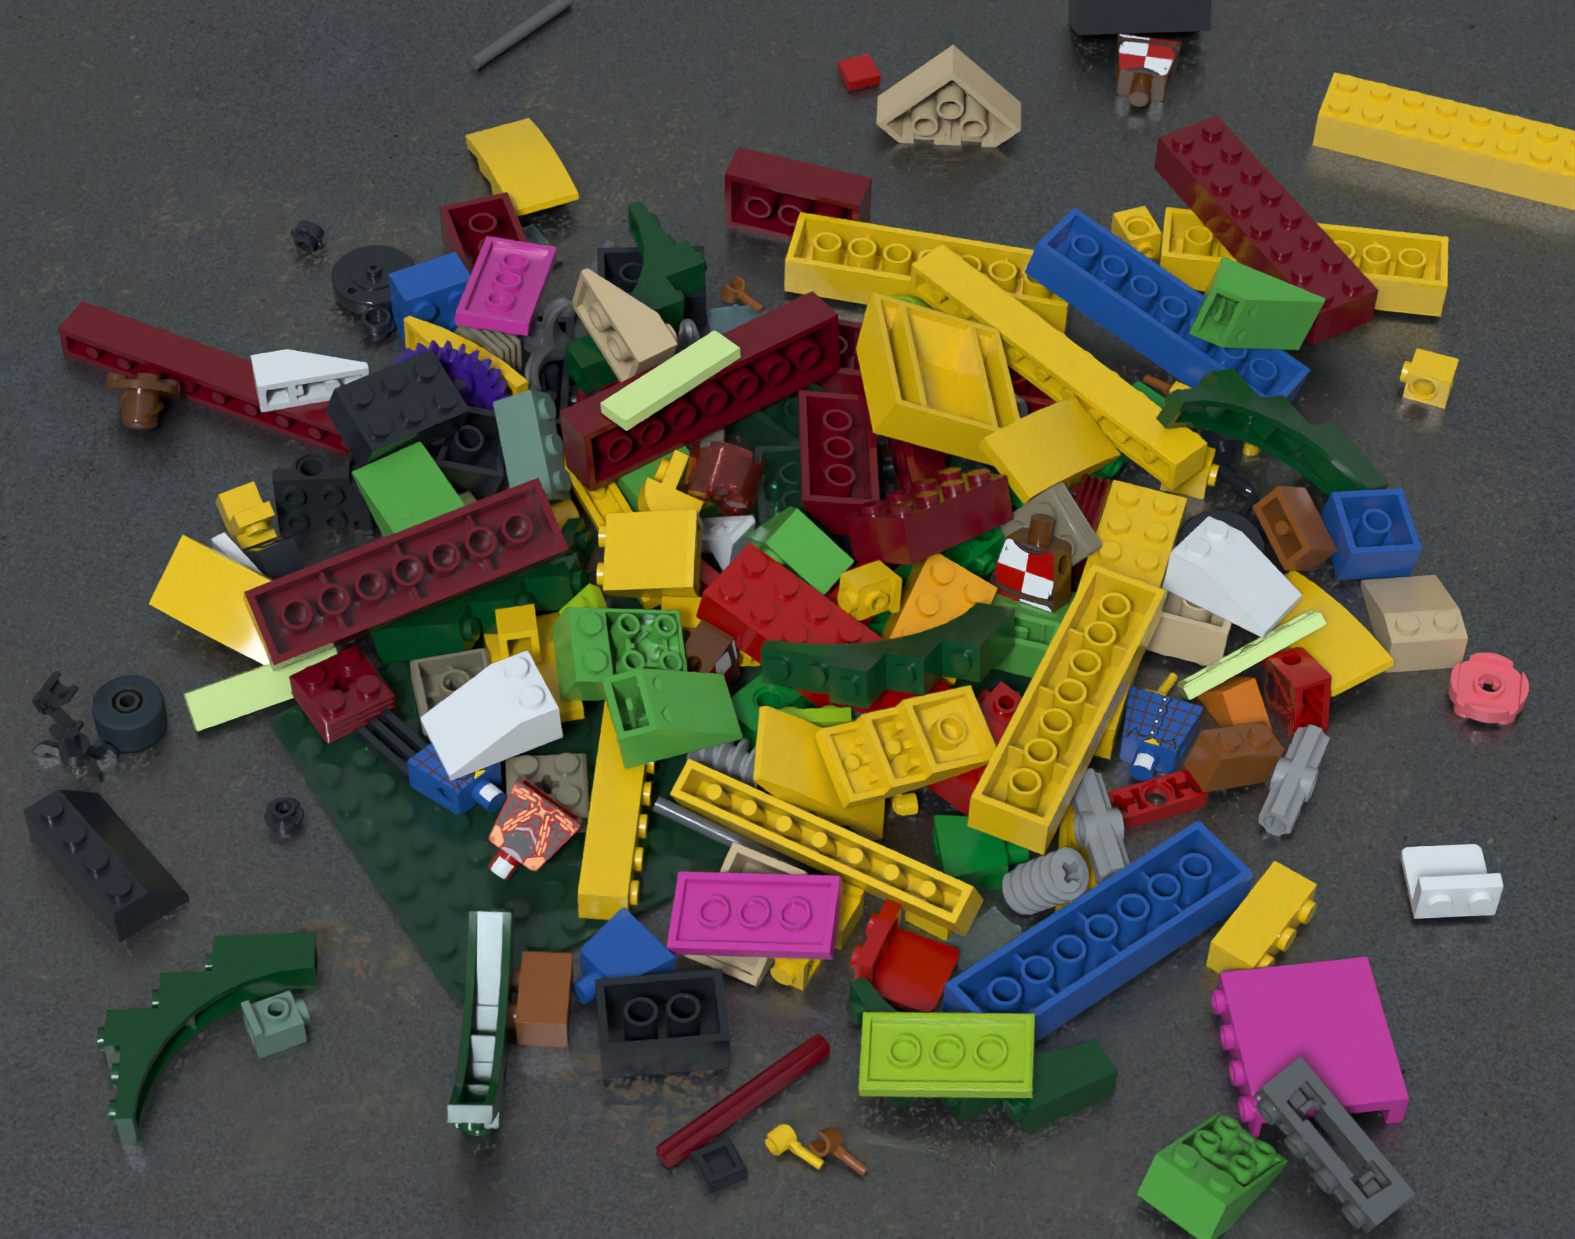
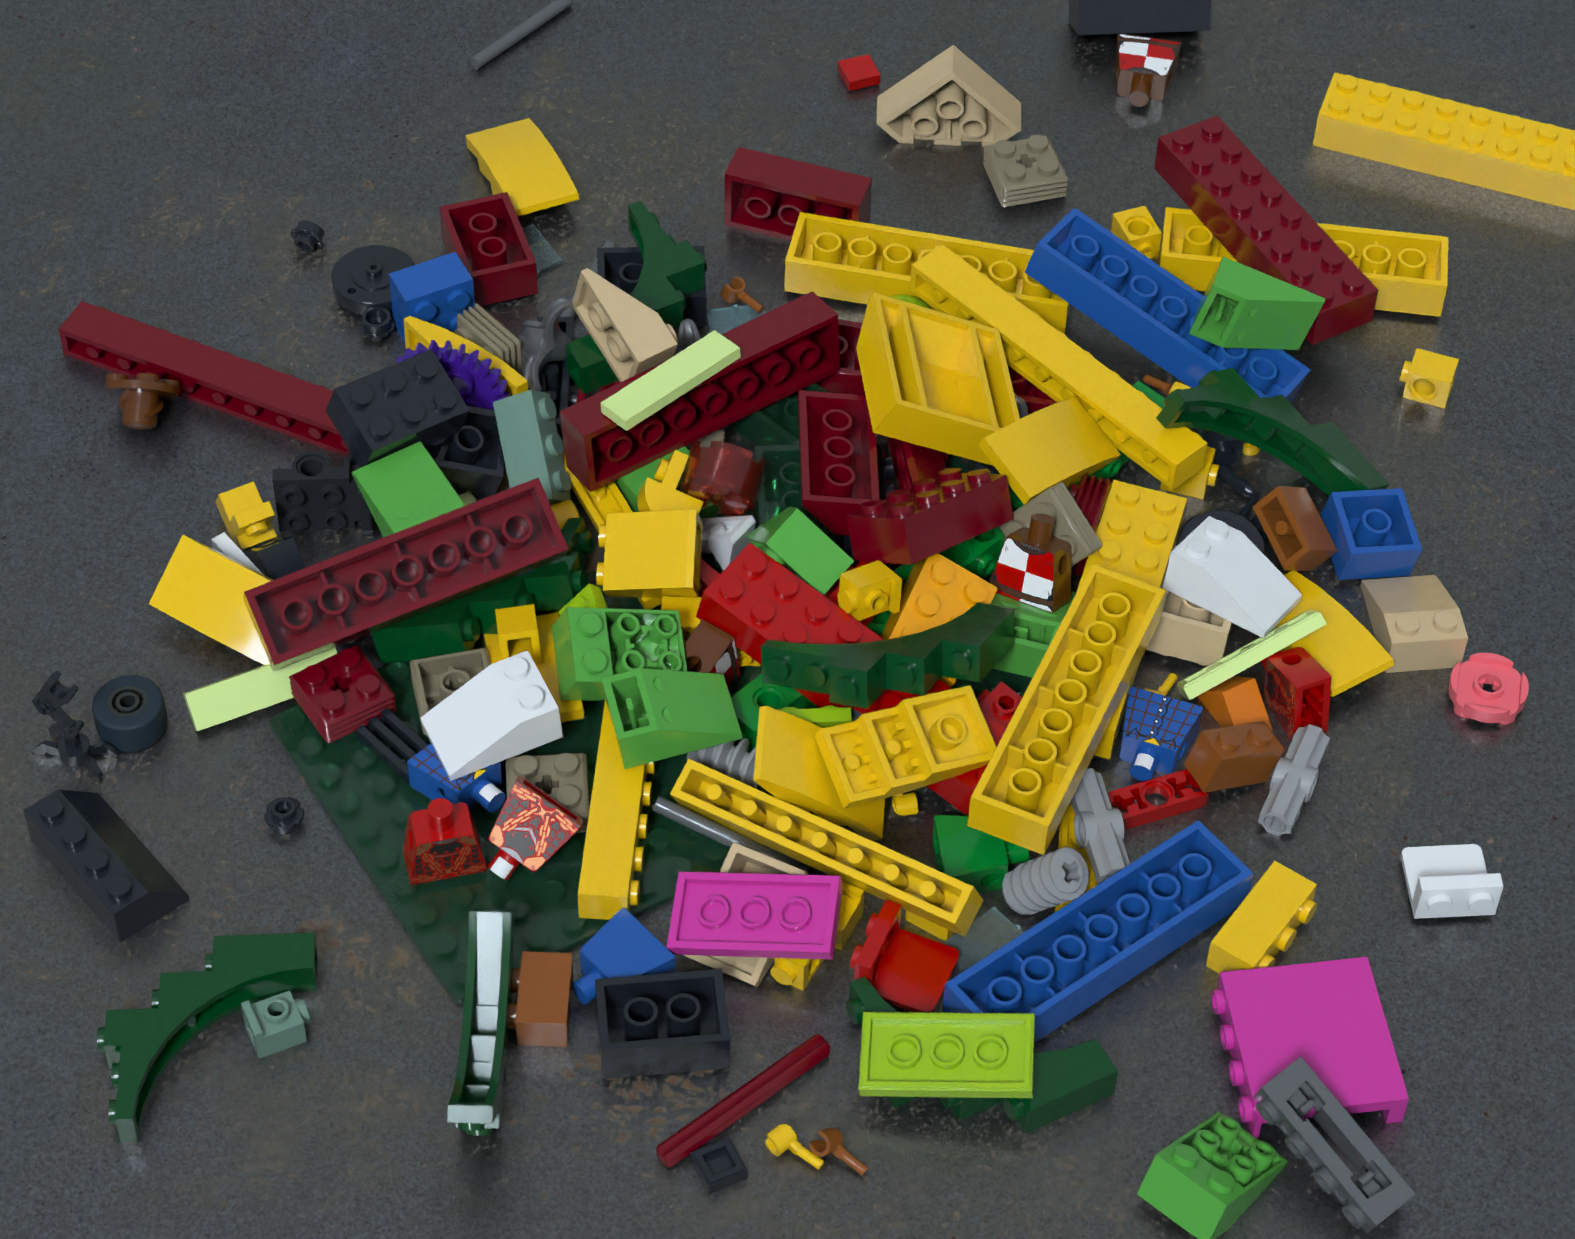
white slope [250,349,369,412] -> none
dark pink plate [455,236,557,336] -> none
none -> red torso [403,798,487,885]
none -> dark tan brick [983,135,1068,207]

